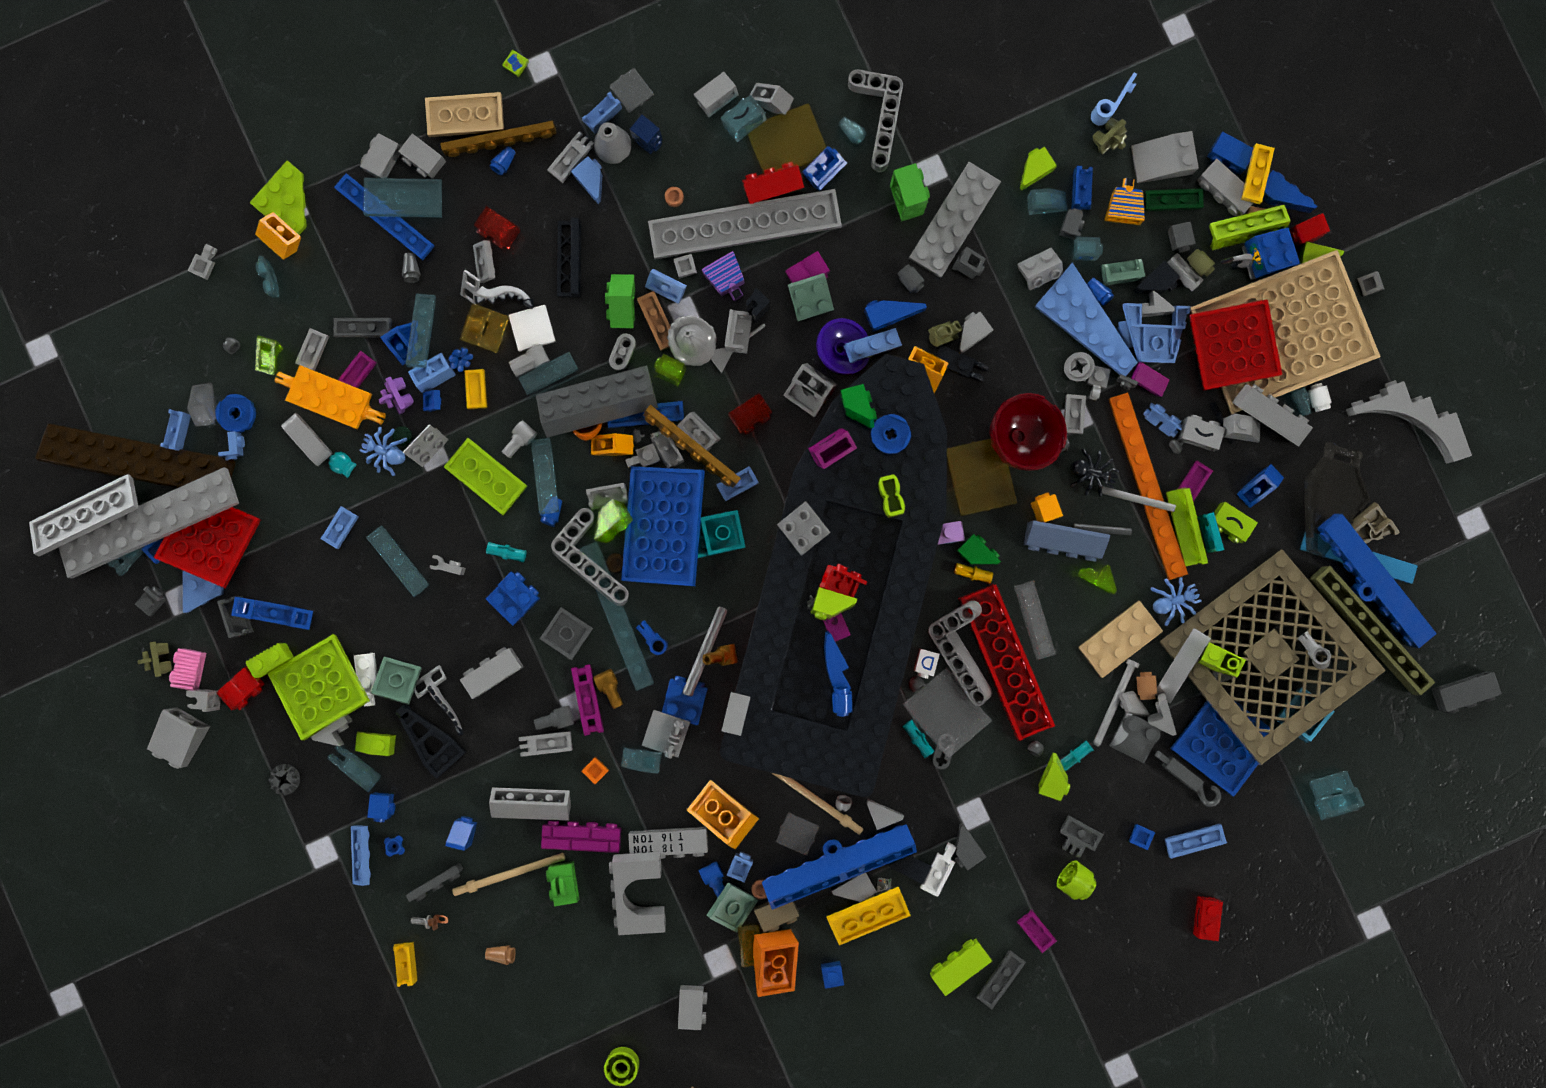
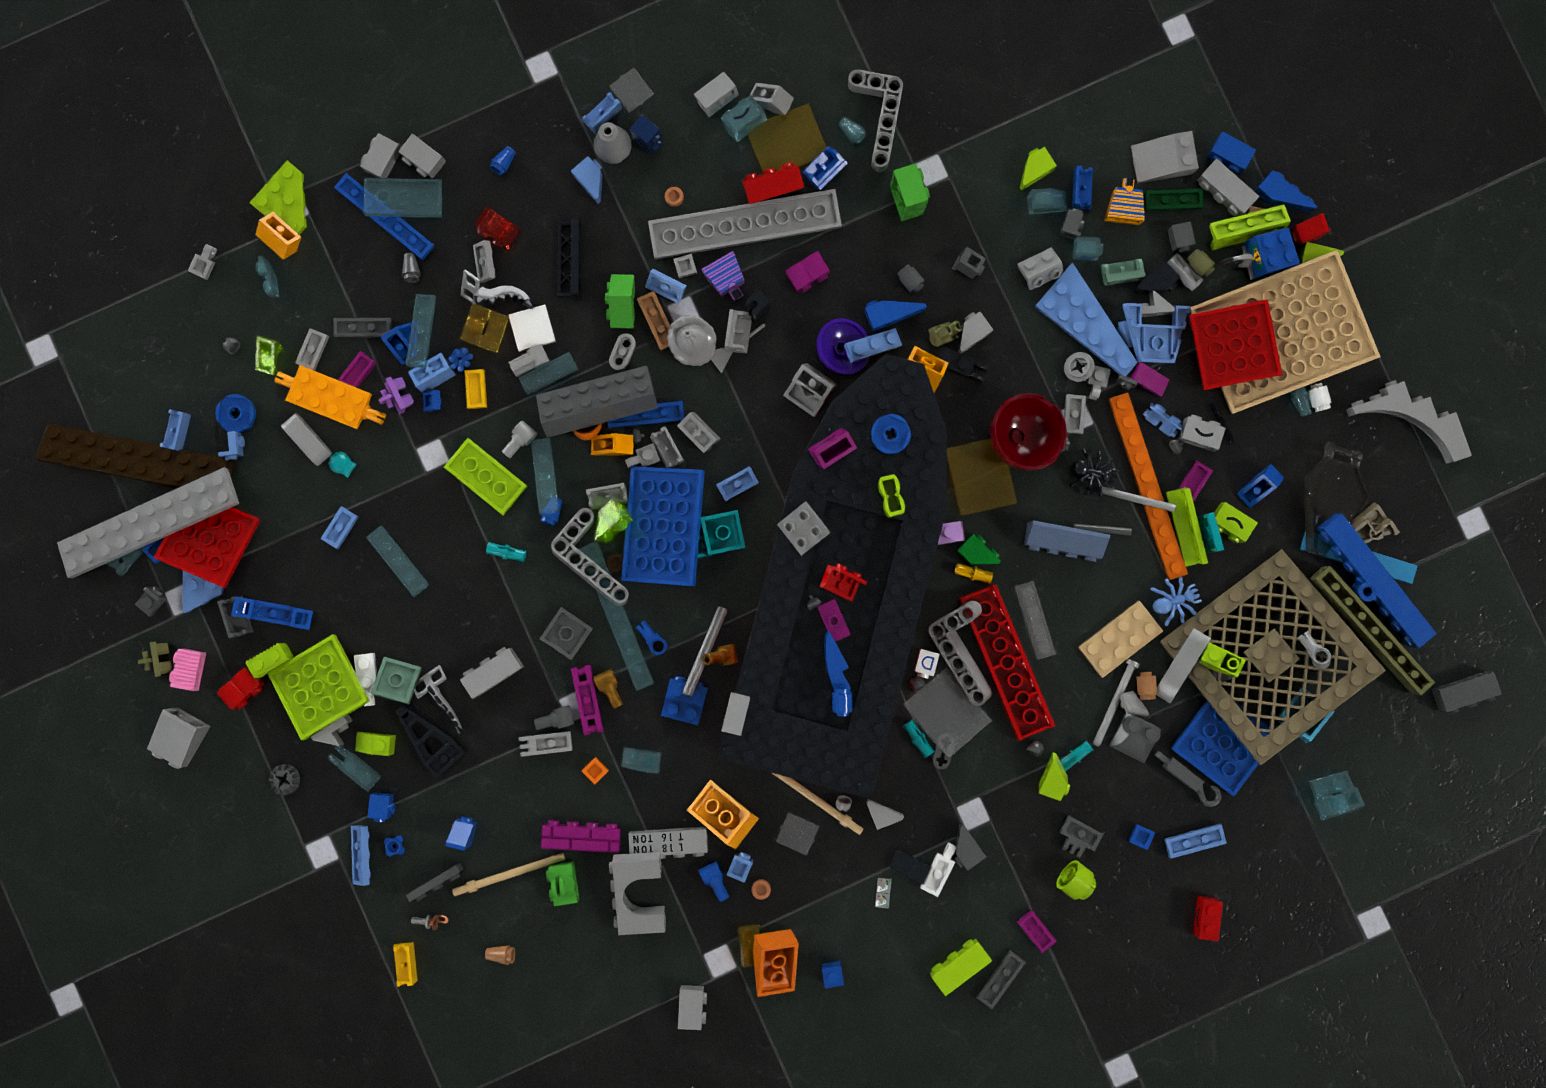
light grey plate [29,474,139,556] -> none
light grey hinge [186,689,221,712] -> none
clear slope [187,383,216,427] -> none
medium blue animal [359,427,408,476] -> none
clear green plate [392,426,412,446] -> none
light grey hinge [403,424,449,467] -> none
tan plate [425,92,504,137] -> none
light grey plate [430,555,466,575] -> none
pearl gold plate [441,121,557,157] -> none
blue plate [486,571,541,626] -> none
light grey brick [489,787,571,821] -> none
lime tile [502,50,529,77] -> none
light grey hinge [547,131,594,183] -> none
lime piece [604,1047,639,1086] -> none
light grey hinge [642,710,690,758] -> none
pearl gold plate [643,405,741,488] -> none
clear neon green brick [654,354,687,386] -> none
sand green plate [707,882,758,932] -> none
clear red brick [728,393,772,435] -> none
dark tan brick [754,901,799,932] -> none
blue hinge [762,824,917,910] -> none
sand green plate [788,273,834,321] -> none
lime slope [811,587,857,620] -> none
yellow plate [827,887,911,946] -> none
light grey slope [831,873,877,902] -> none
green slope [841,384,877,428] -> none
light grey plate [909,162,1001,278] -> none
light orange brick [1031,492,1063,522] -> none
clear neon green slope [1078,564,1117,594] -> none
blue cone [1087,277,1114,306] -> none
light blue door [1091,72,1137,126] -> none
olive hips [1093,118,1127,155] -> none
light grey slope [1147,693,1177,736] -> none
light grey slope [1223,414,1260,443] -> none
light grey brick [1232,383,1313,446] -> none
yellow plate [1241,143,1275,204] -> none
light grey slope [1357,271,1384,296] -> none

